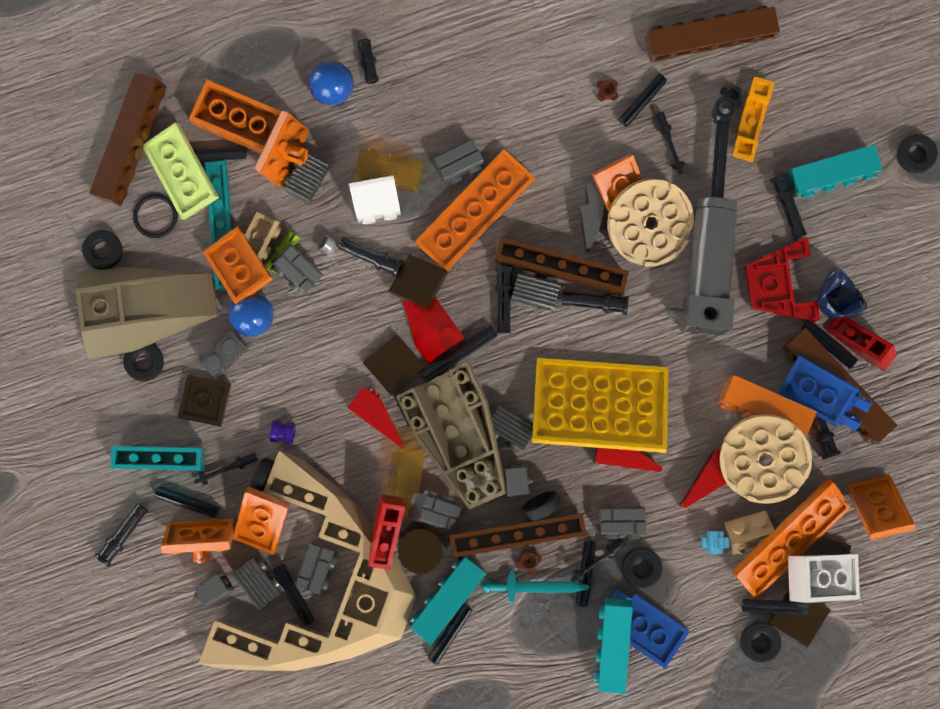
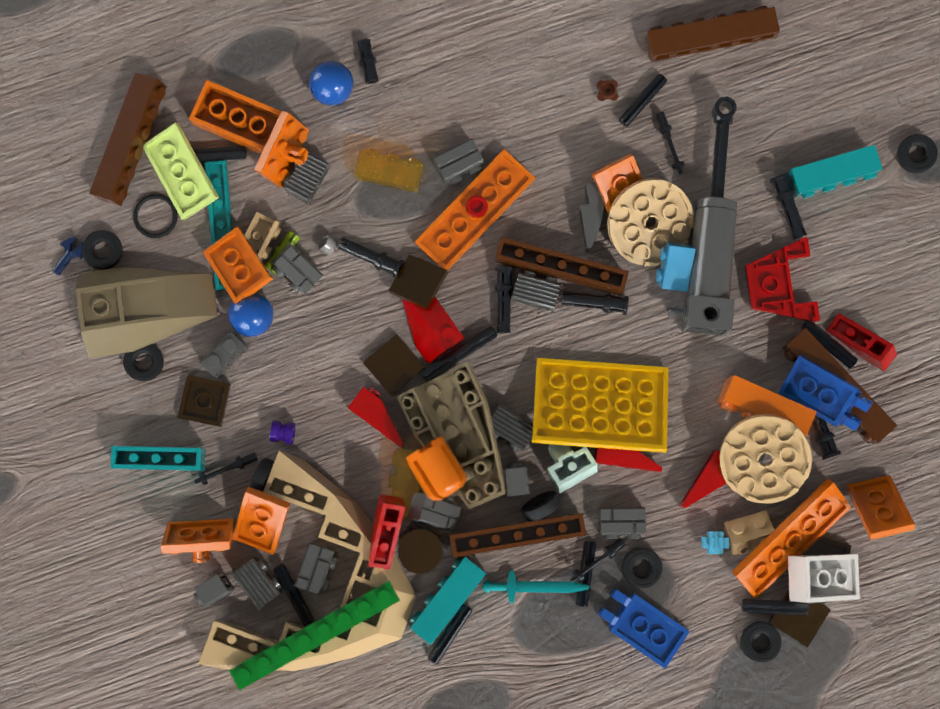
black pin [94,503,148,567] -> none
black axle [154,486,219,518] -> none
white slope [349,176,401,224] -> none
copper plate [516,548,542,574] -> none
teal brick [594,598,632,694] -> none
black plate [720,87,742,108] -> none
light orange slope [732,76,775,163] -> none
dark blue hair [817,267,868,318] -> none
none -> dark blue bar [53,237,83,275]
none -> green plate [229,580,400,691]
none -> orange cylinder [405,436,467,501]
none -> red tile [466,196,488,218]
none -> light aqua brick [547,444,597,494]
none -> dark azure brick [655,241,696,292]

